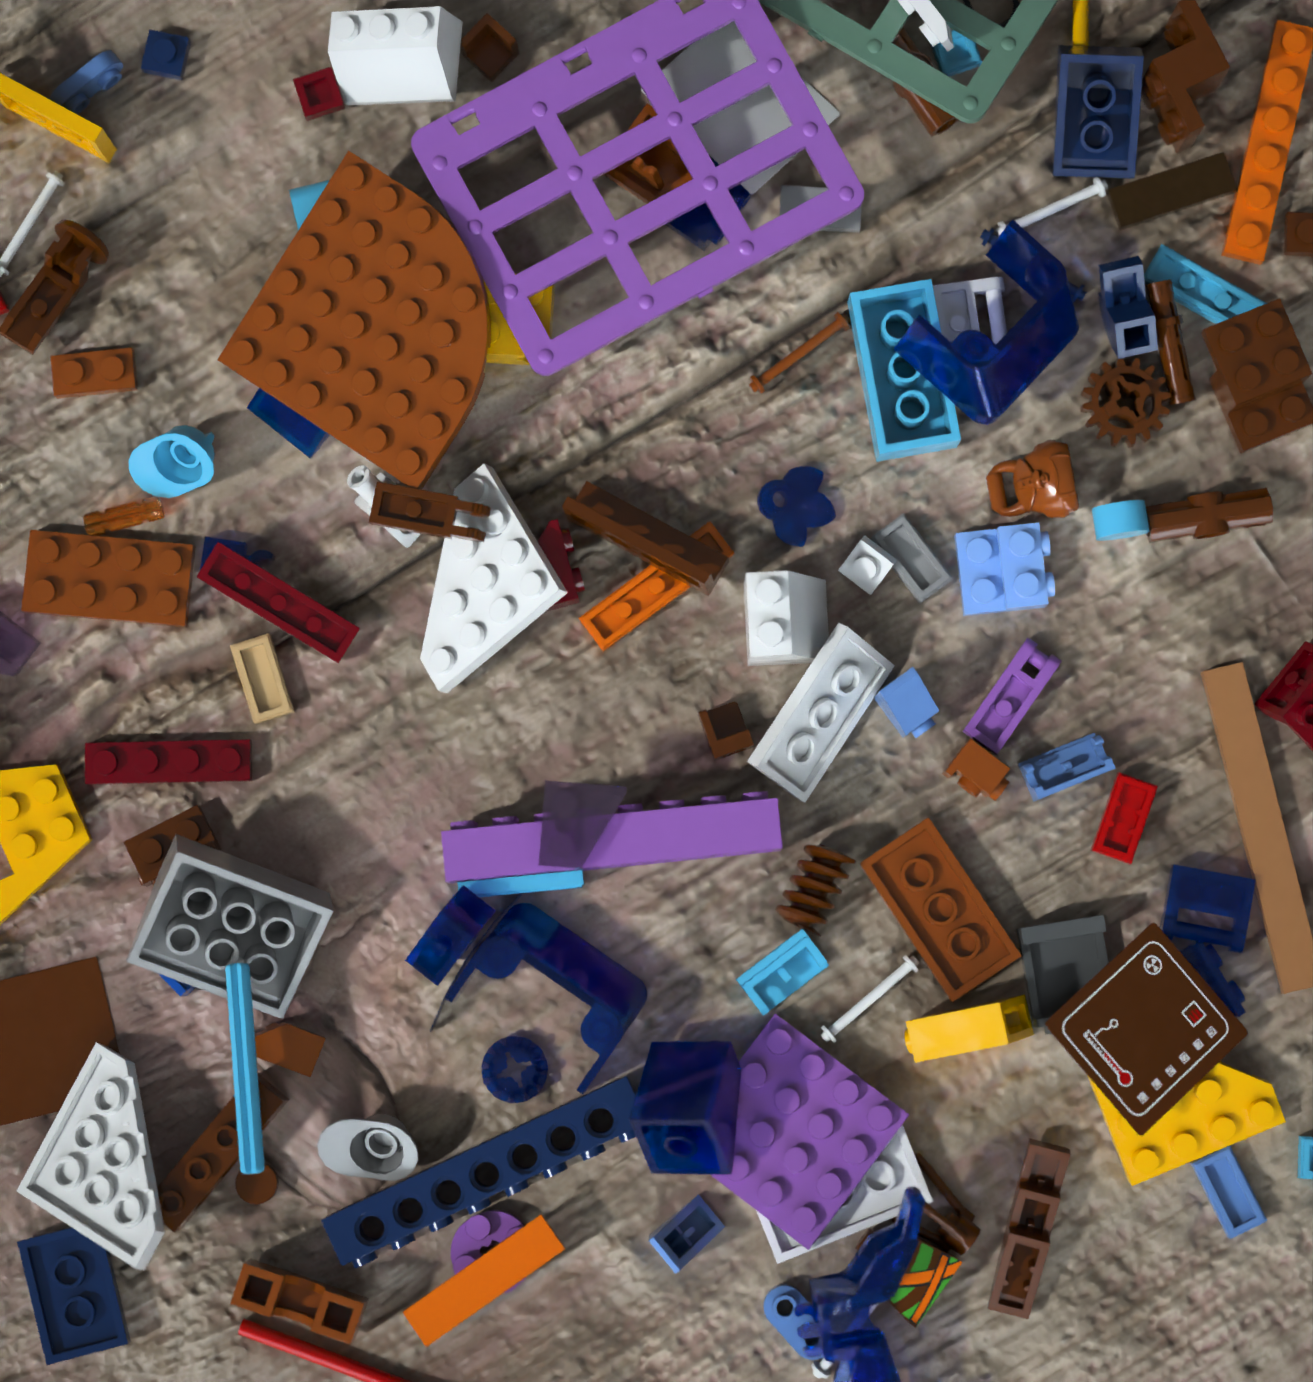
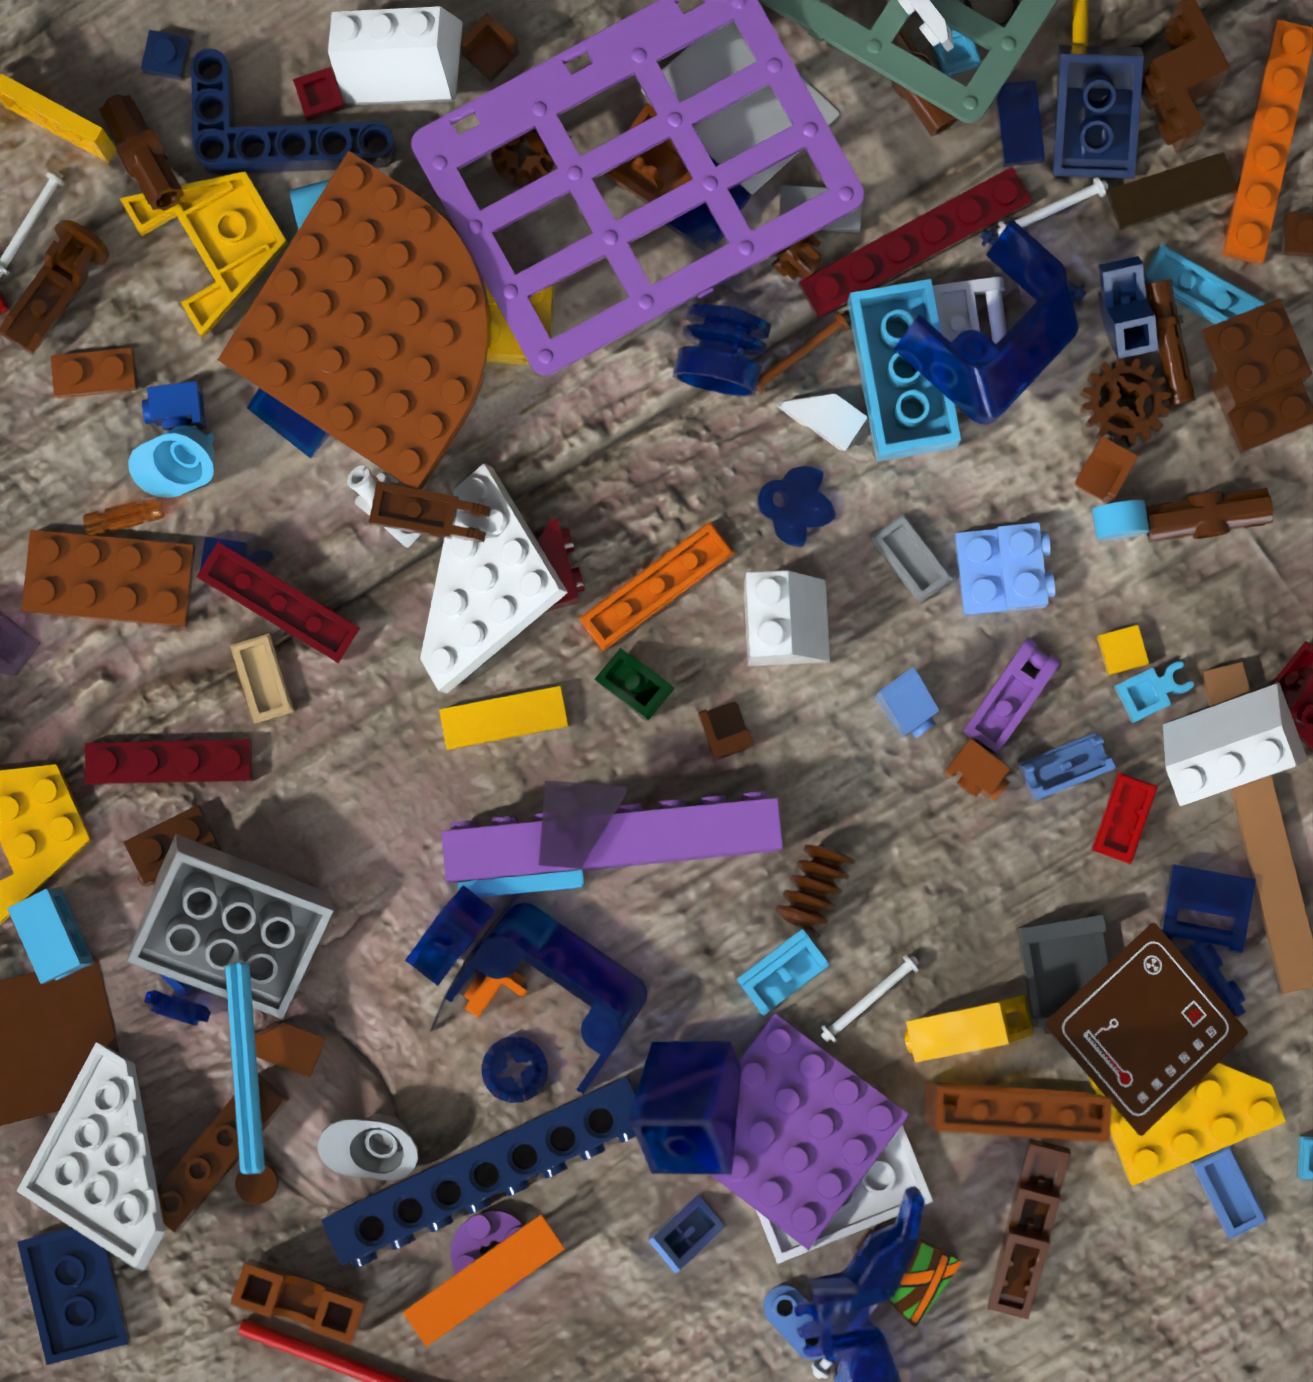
medium blue plate [49,50,123,114] -> none
reddish brown fence [562,481,729,596] -> none
white plate [747,622,895,803] -> none
white plate [838,535,897,595] -> none
dark orange plate [859,817,1022,1002] -> none
reddish brown plant [892,1153,981,1256] -> none
dark orange piece [986,440,1079,519] -> none
none -> medium azure hinge [7,888,95,984]
none -> reddish brown piece [99,94,184,211]
none -> yellow wing [119,172,288,339]
none -> blue brick [142,381,207,431]
none -> clear blue gear [144,990,211,1026]
none -> dark blue beam [191,48,397,174]
none -> yellow tile [439,686,569,751]
none -> orange bracket [464,965,529,1018]
none -> reddish brown gear [491,129,554,186]
none -> dark green slope [594,648,675,721]
none -> clear blue wheel [673,304,771,397]
none -> reddish brown gear [771,234,821,280]
none -> white slope [777,393,868,451]
none -> dark red plate [798,166,1032,320]
none -> dark orange window [923,1081,1112,1142]
none -> clear blue tile [995,80,1045,167]
none -> dark orange panel [1075,436,1138,504]
none -> yellow tile [1097,625,1149,676]
none -> medium azure plate [1114,661,1194,723]
none -> white slope [1163,683,1308,806]

